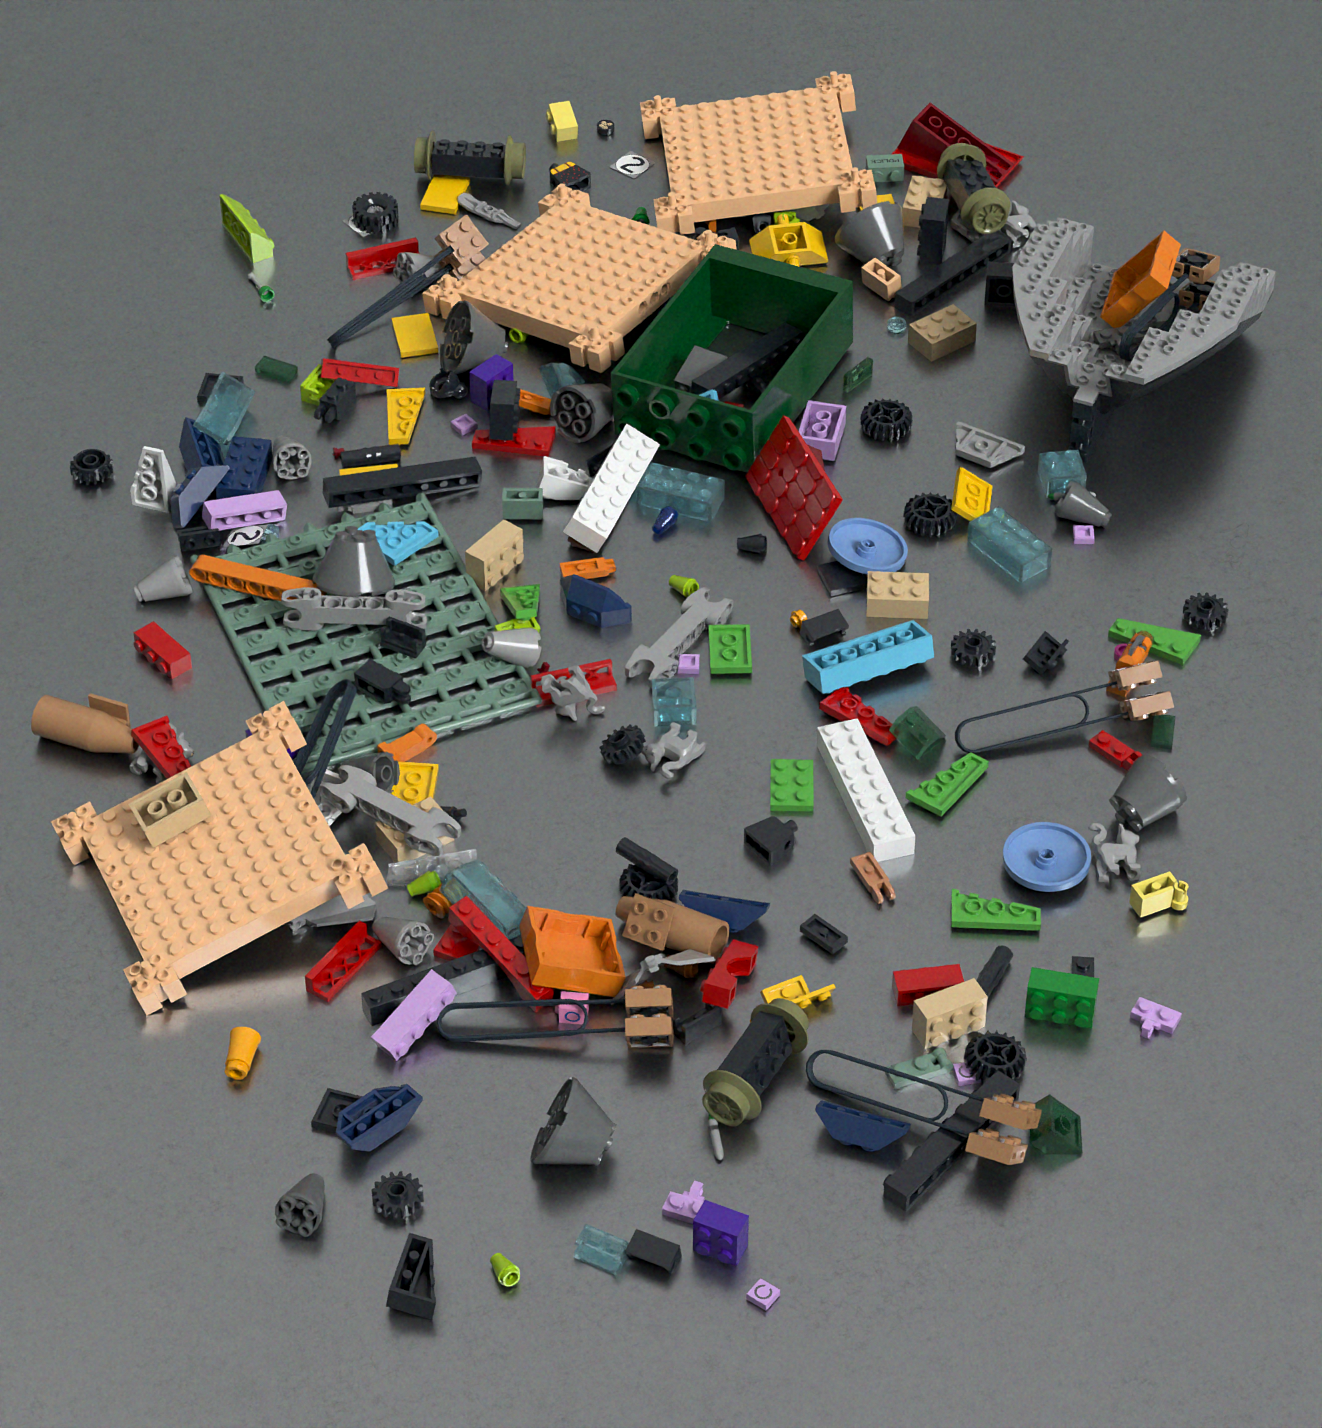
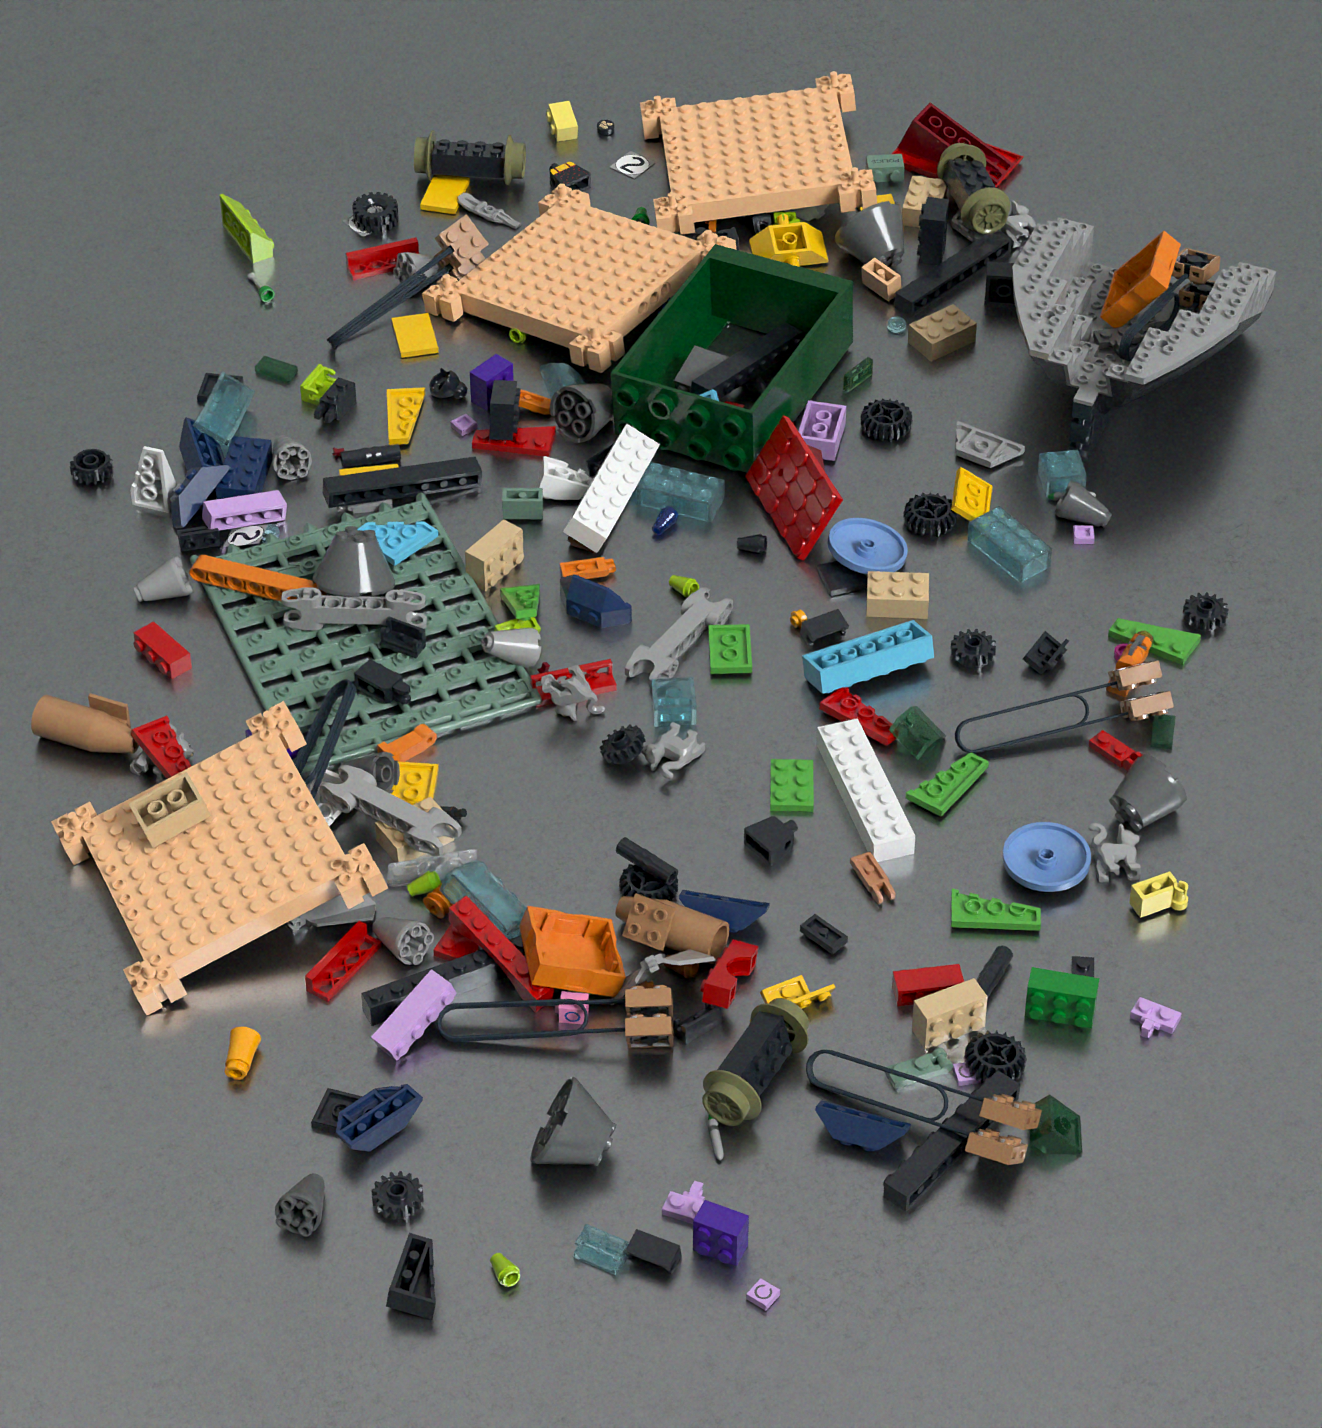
red fence [320,358,399,387] -> none
dark grey cone [440,300,508,375] -> none
lavender tile [678,654,700,674] -> none

